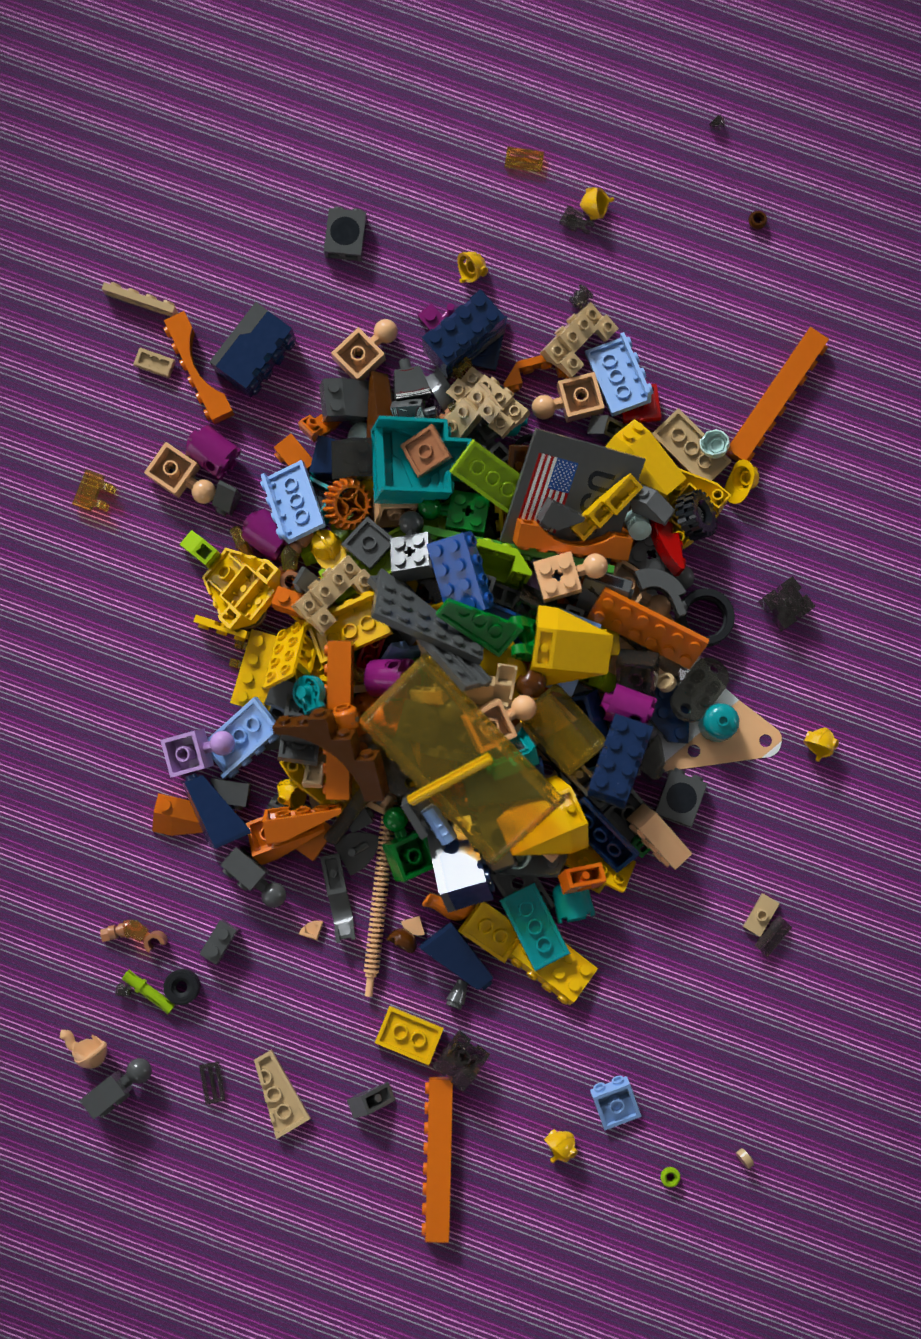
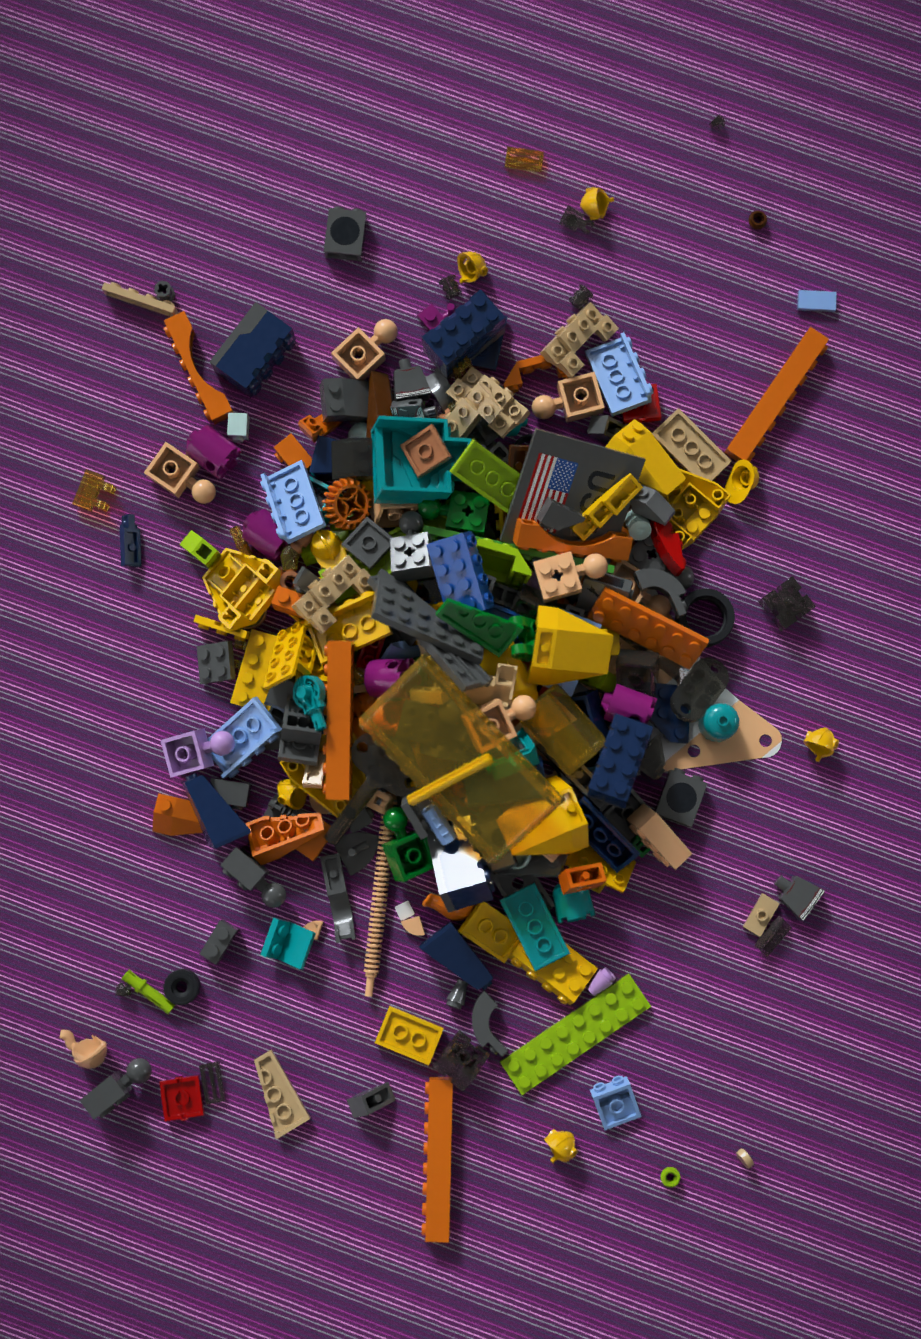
nougat piece [100,919,168,953] -> none
tan plate [133,348,176,379] -> none
dark grey slope [212,480,242,516] -> none
orange wedge [262,803,342,845] -> none
reddish brown arch [272,708,390,802] -> none
orange head [333,703,360,730] -> none
reddish brown hair [386,928,417,954] -> none
reddish brown hair [515,670,547,698] -> none
tan tile [656,672,677,693] -> none
black bush [675,489,718,541] -> none
light aqua hair [699,429,730,459] -> none
none -> dark blue hinge [120,514,141,568]
none -> dark grey bush [154,281,175,302]
none -> red plate [159,1075,205,1122]
none -> dark grey plate [197,641,235,684]
none -> light aqua brick [227,413,250,443]
none -> teal bracket [260,917,315,970]
none -> white sticker [395,901,414,921]
none -> clear smoke bush [439,275,462,300]
none -> dark grey arch [472,990,507,1056]
none -> lime plate [500,973,651,1095]
none -> lavender cone [587,967,616,996]
none -> dark grey torso [774,875,825,921]
none -> light blue tile [797,290,837,312]

